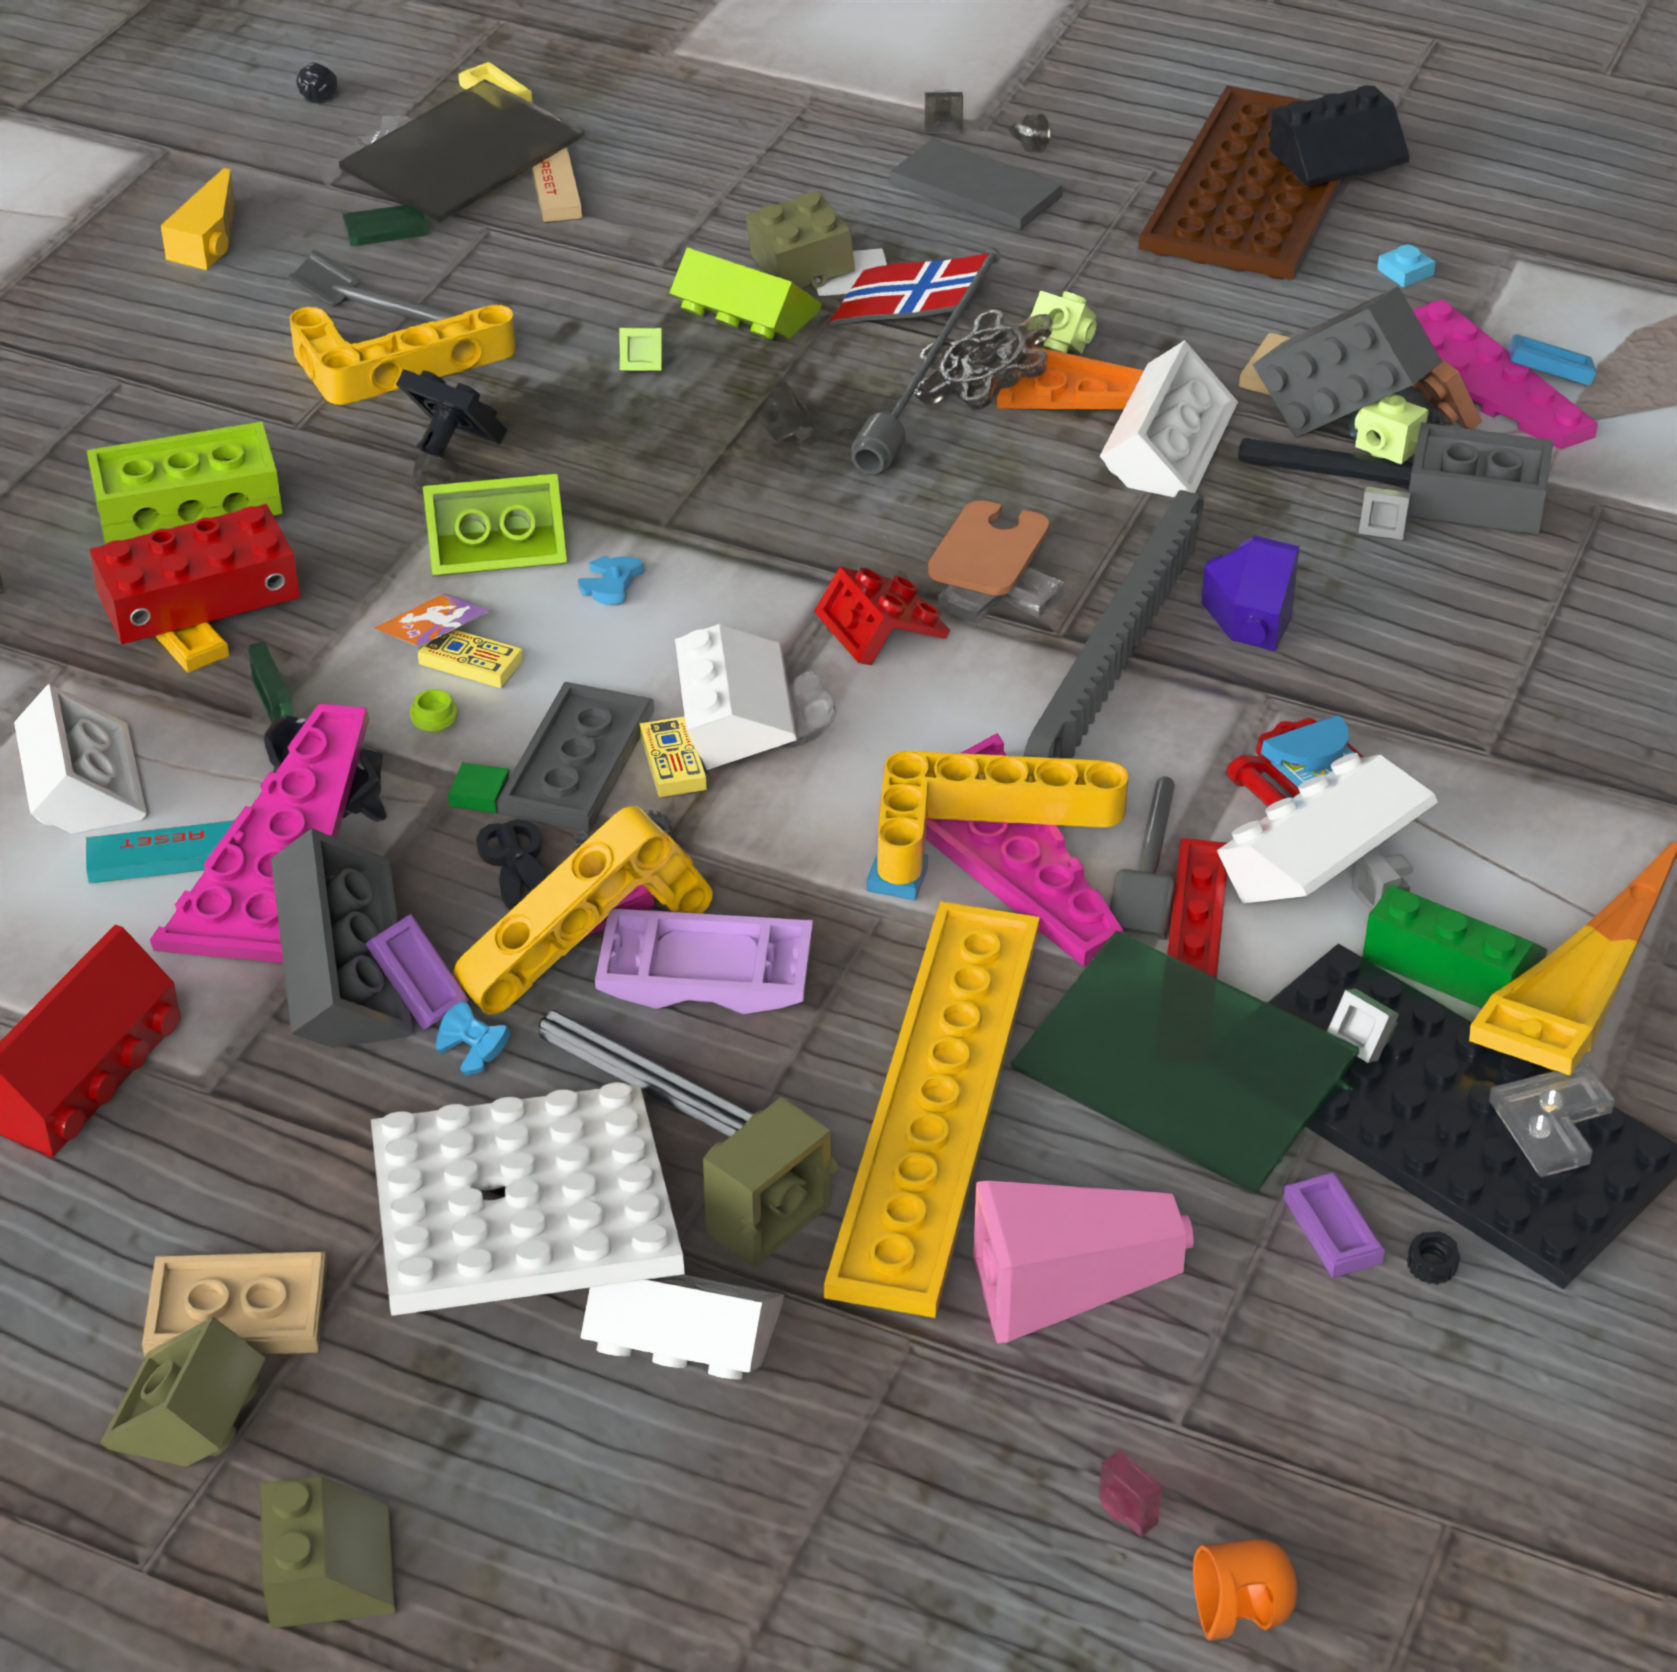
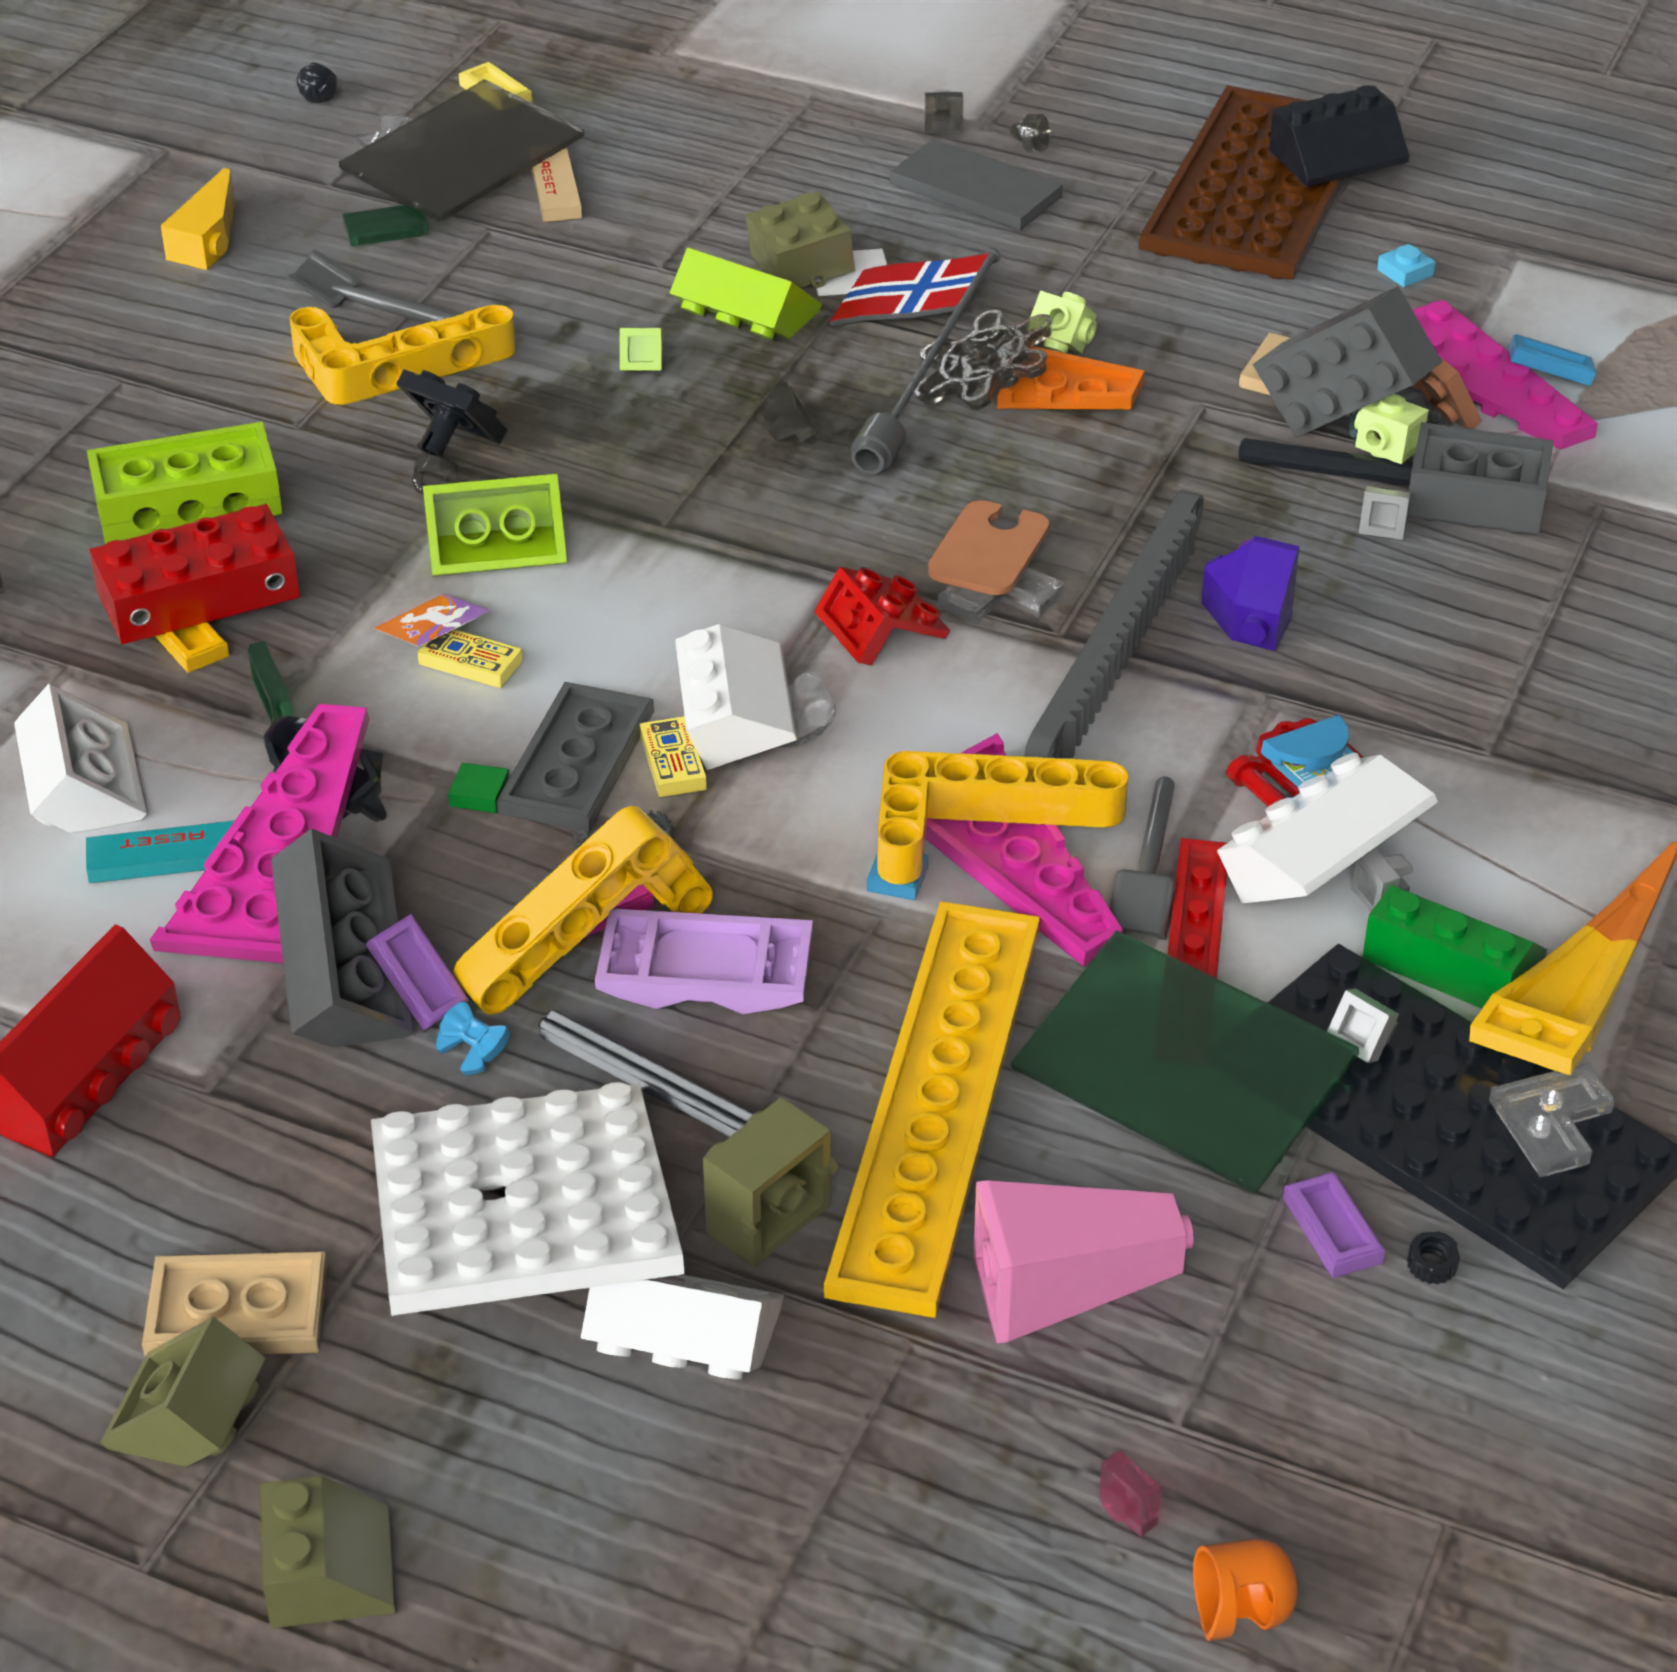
lime plate [410,689,458,732] -> none
black piece [476,819,545,911] -> none
dark azure piece [577,556,644,605] -> none
white slope [1100,340,1238,497] -> none

